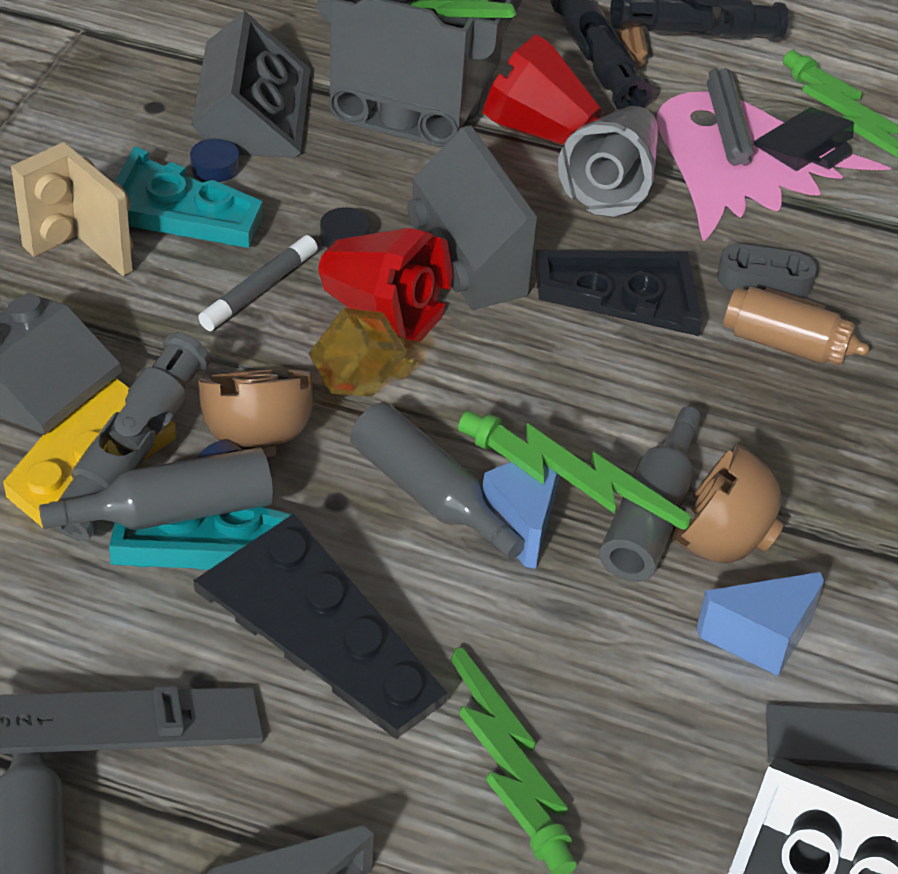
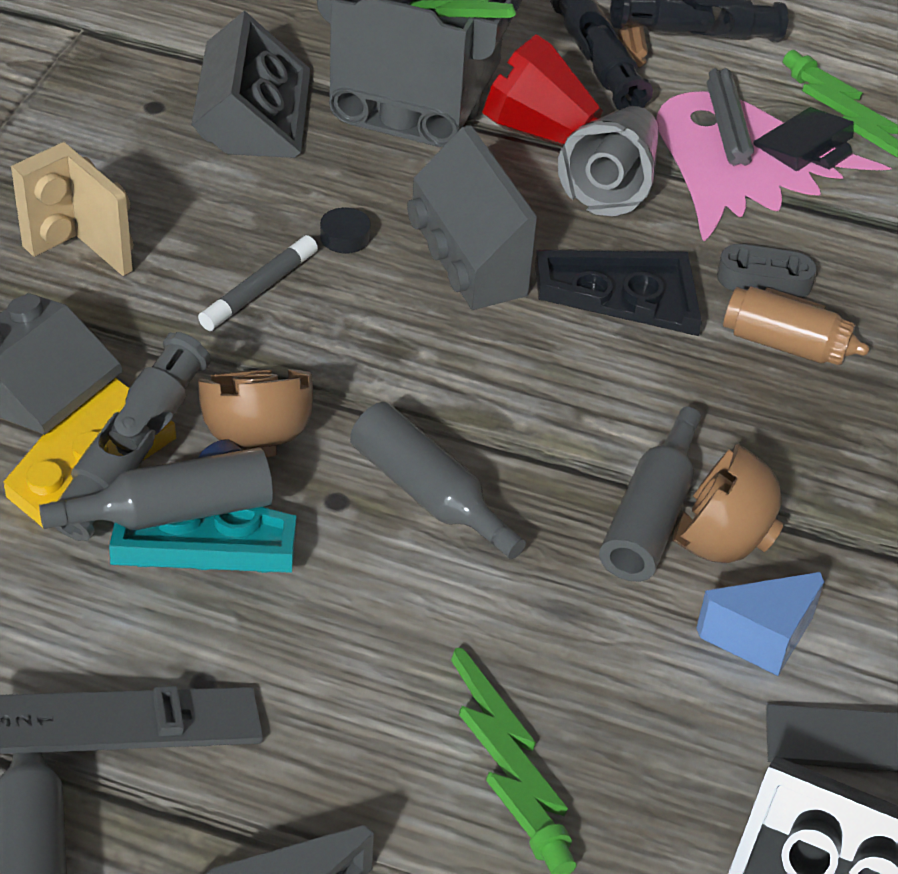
teal wing [115,146,263,248] -> none
dark blue tile [190,139,239,182] -> none
black wing [193,514,447,739] -> none
clear yellow brick [309,307,418,397] -> none
red cone [318,228,453,342] -> none
bright green piece [458,410,691,529] -> none
medium blue slope [482,446,564,569] -> none

